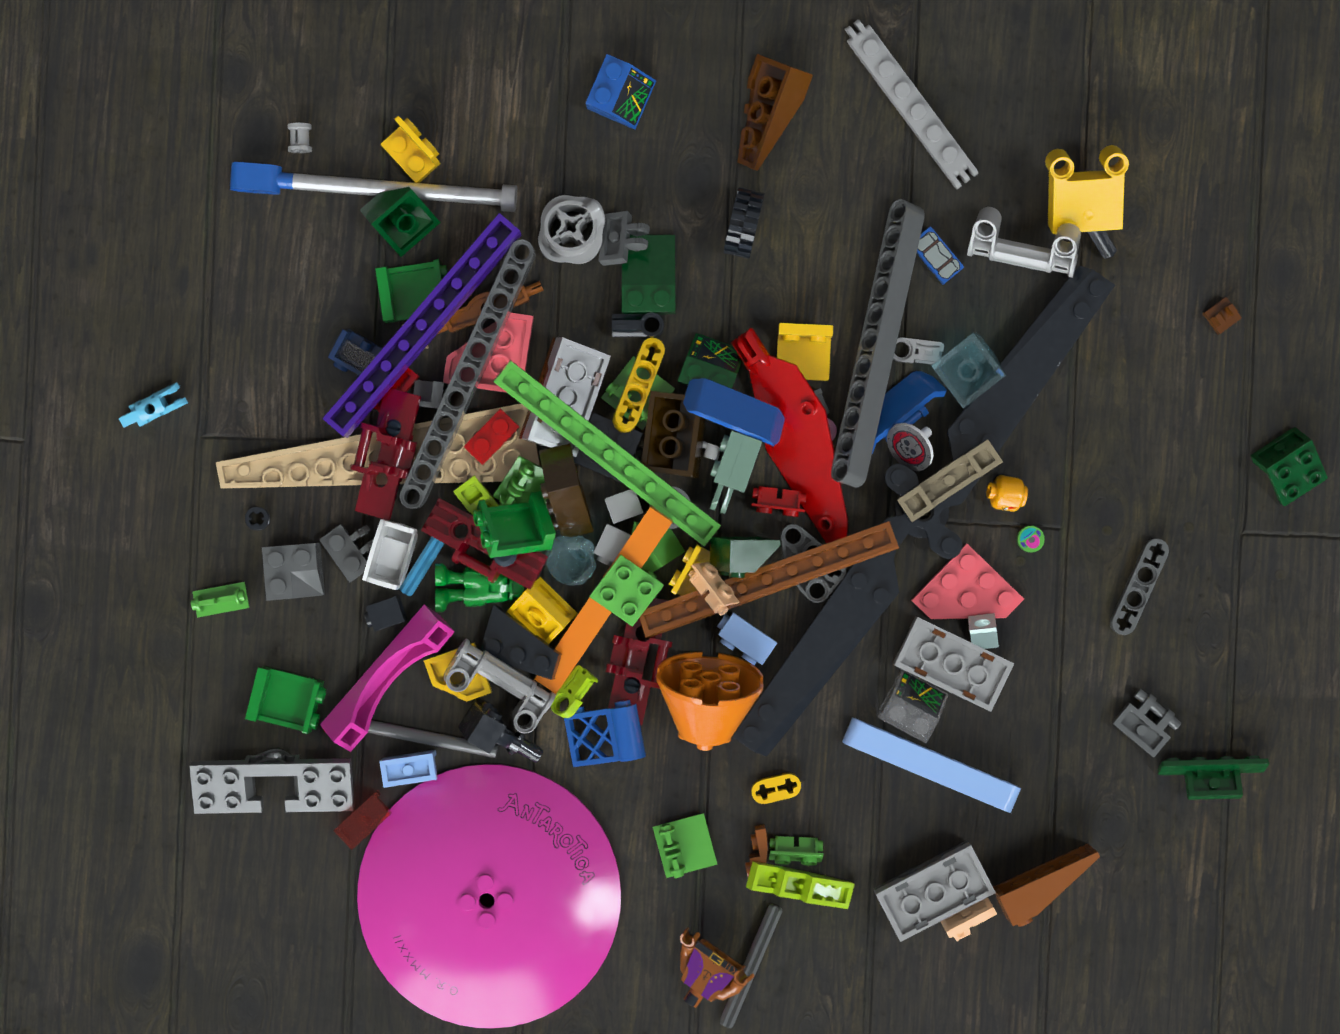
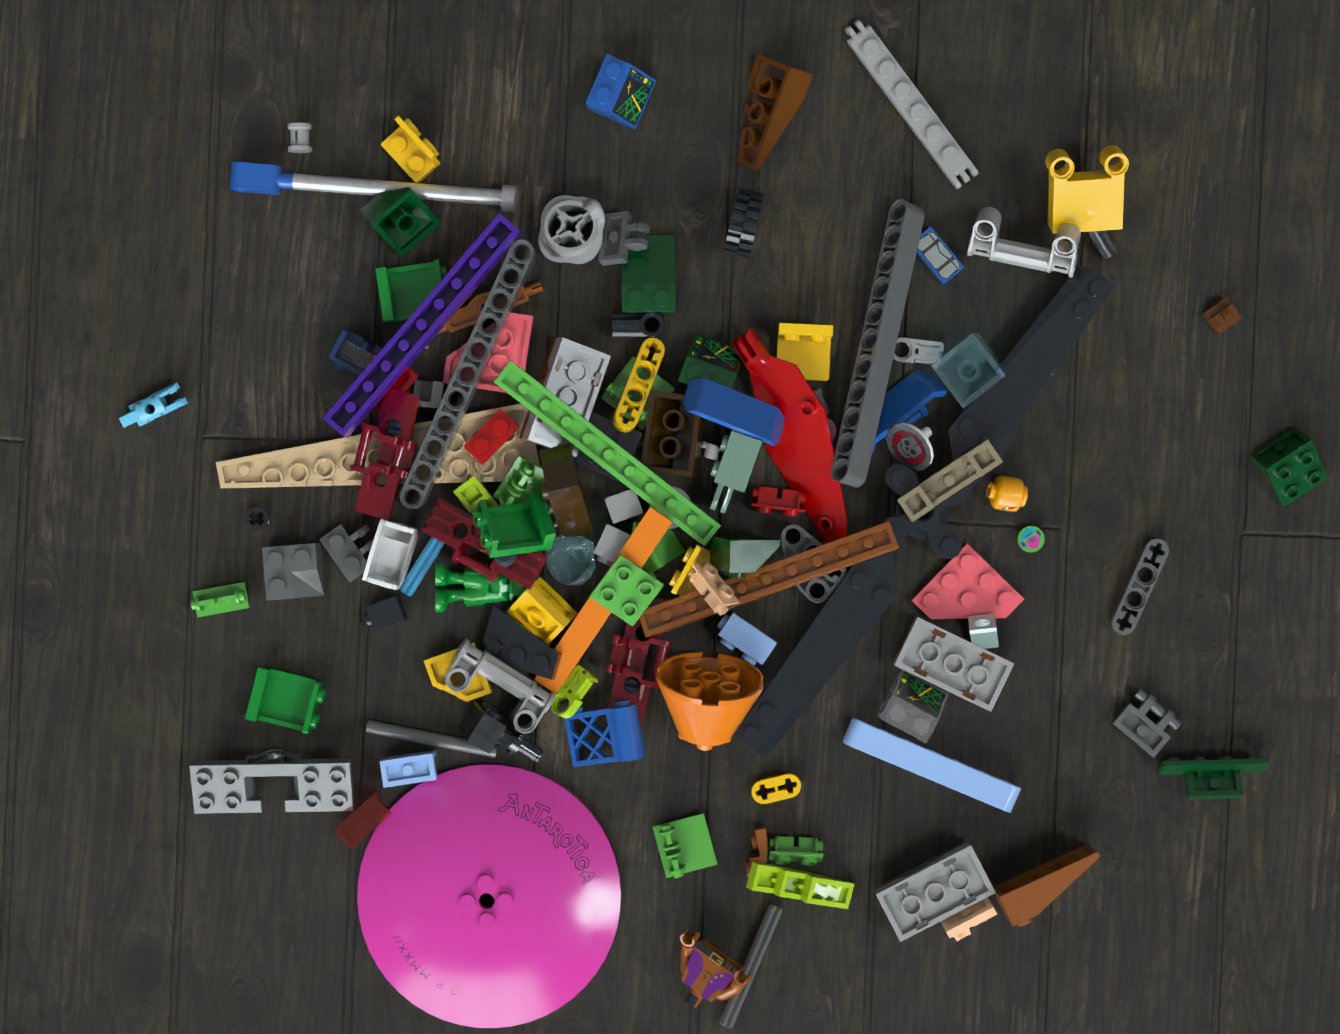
dark pink arch [320,605,455,752] -> none

